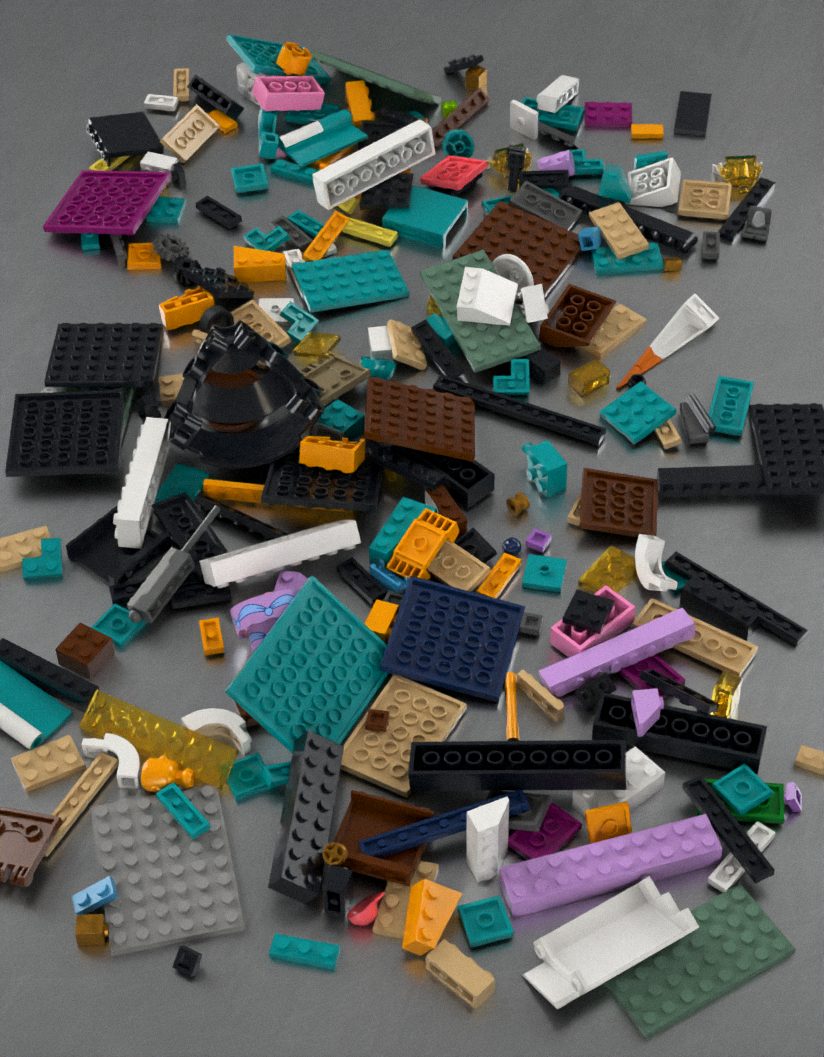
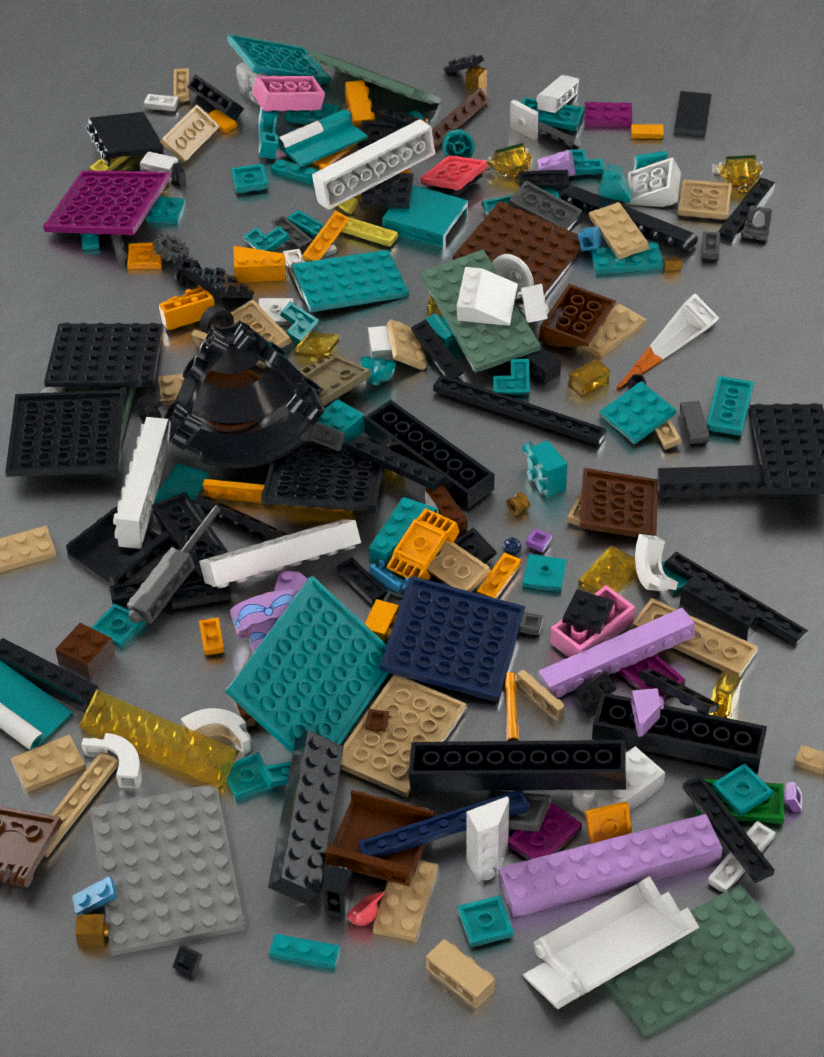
teal plate [22,538,63,579] -> none
light orange piece [141,756,195,792] -> none
teal plate [156,782,211,840] -> none
black plate [195,196,242,229] -> none
light orange brick [276,42,312,76] -> none
light orange wedge [299,436,366,473] -> none
pearl gold wheel [322,843,348,865] -> none
reddish brown plate [363,377,475,462] -> none
light orange wedge [402,879,463,956] -> none
clear neon green plate [441,101,458,116] -> none
black connector [505,144,526,192] -> none
axle [685,393,716,435] -> none

